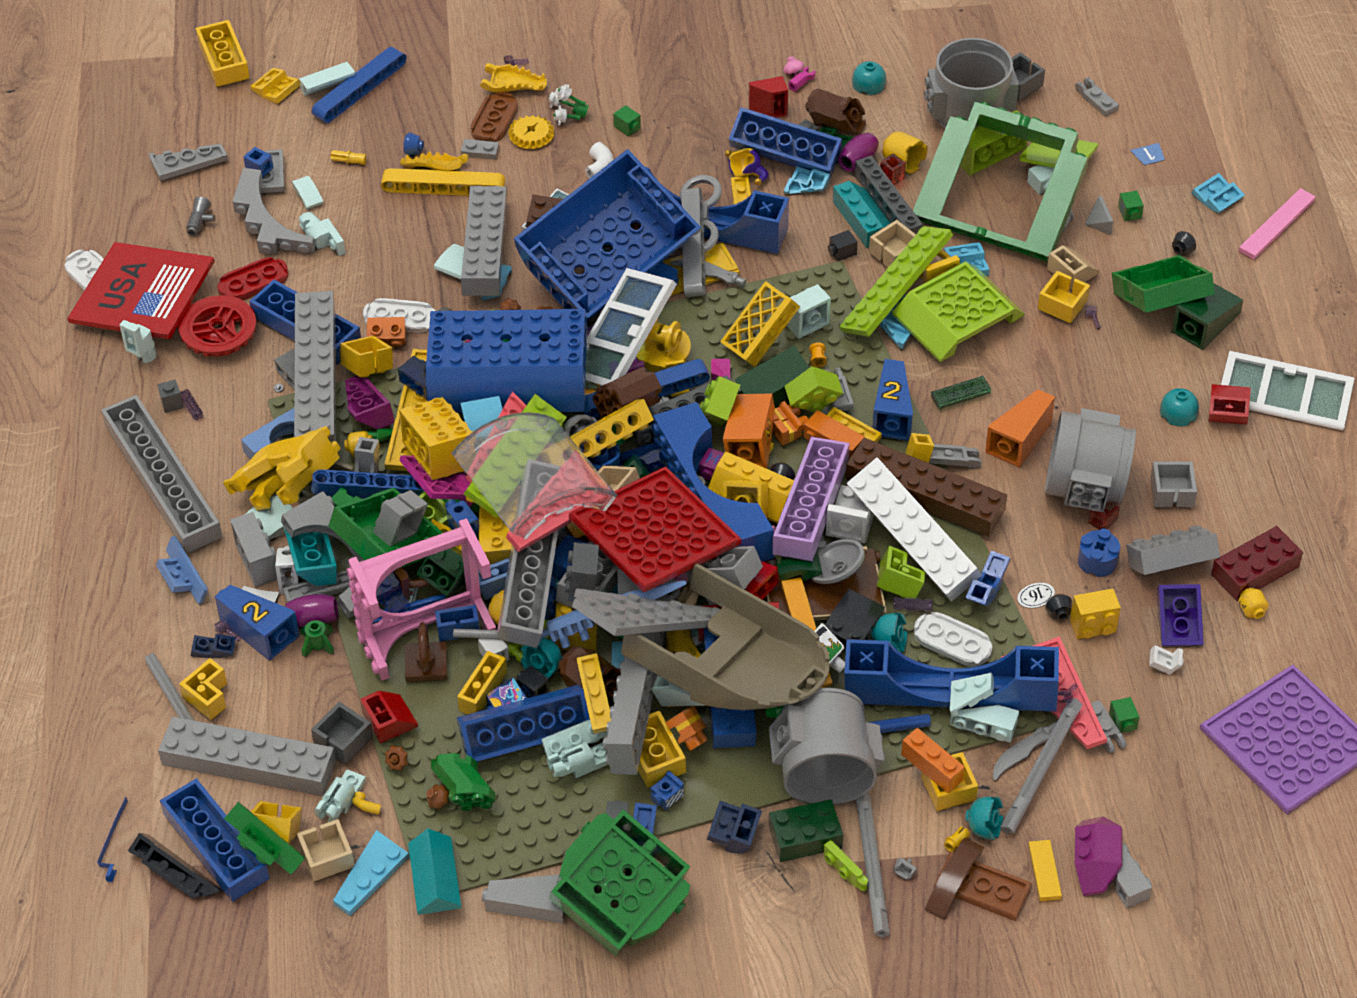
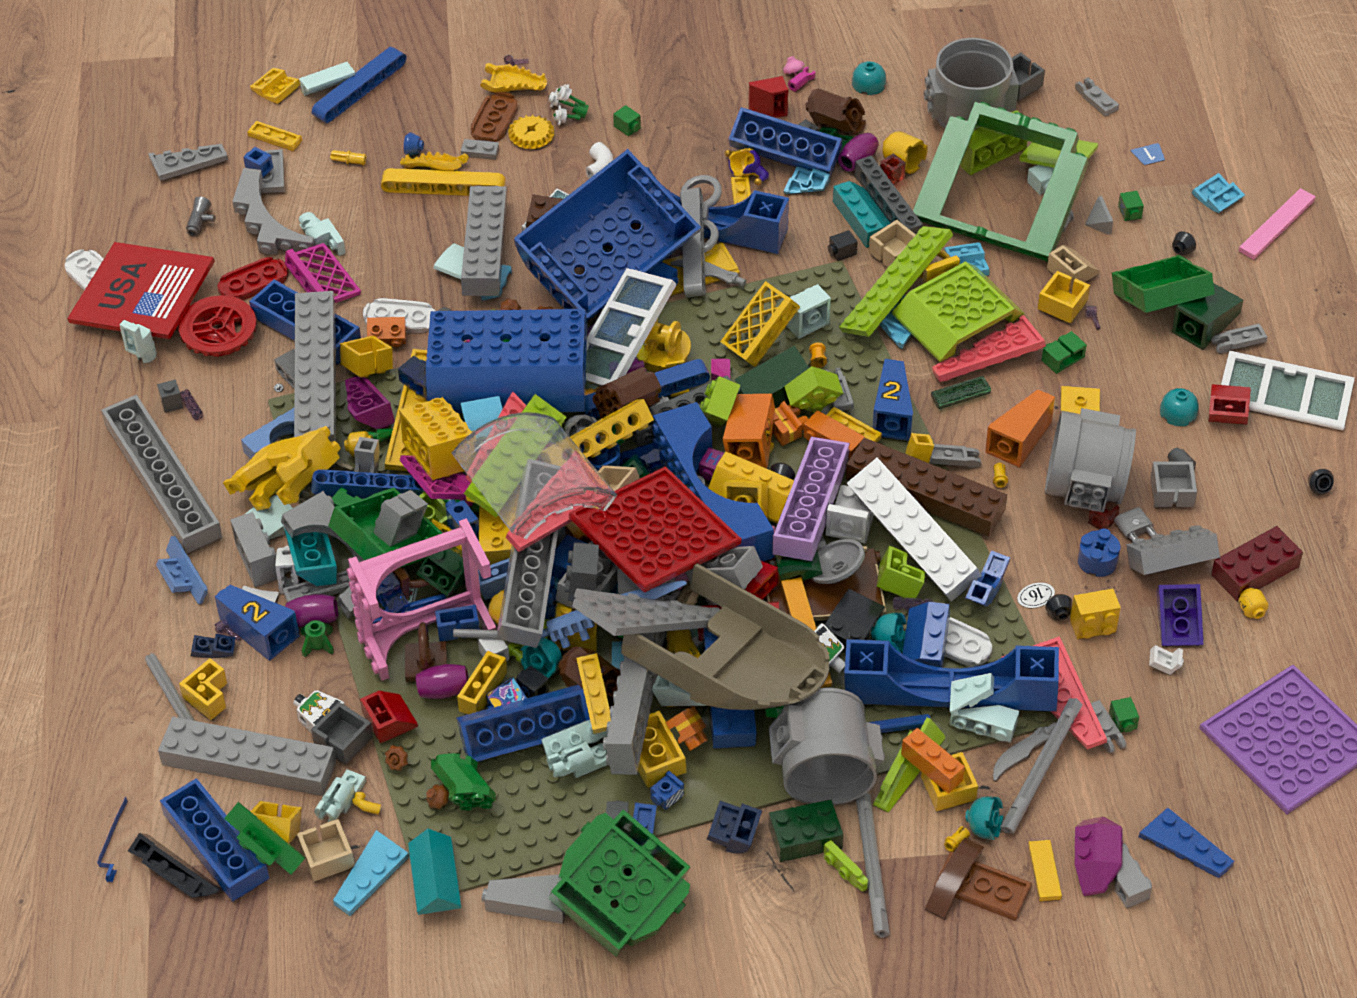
yellow brick [196,20,250,87] -> none
light aqua slope [292,176,323,210] -> none
light grey piece [894,858,917,880] -> none
clear purple hand [1058,684,1077,703] -> none
none -> yellow tile [247,121,302,152]
none -> dark pink fence [285,243,361,303]
none -> torso [293,690,345,733]
none -> magenta piece [416,664,469,699]
none -> lime wedge [873,717,945,812]
none -> blue slope [902,602,950,668]
none -> coral wing [932,315,1046,382]
none -> yellow pin [993,463,1008,488]
none -> green piece [1041,331,1087,374]
none -> yellow plate [1060,386,1100,414]
none -> light grey piece [1114,507,1157,542]
none -> blue wing [1138,808,1234,878]
none -> dark grey brick [1168,447,1196,470]
none -> light grey hinge [1211,324,1268,353]
none -> black cone [1308,469,1334,495]

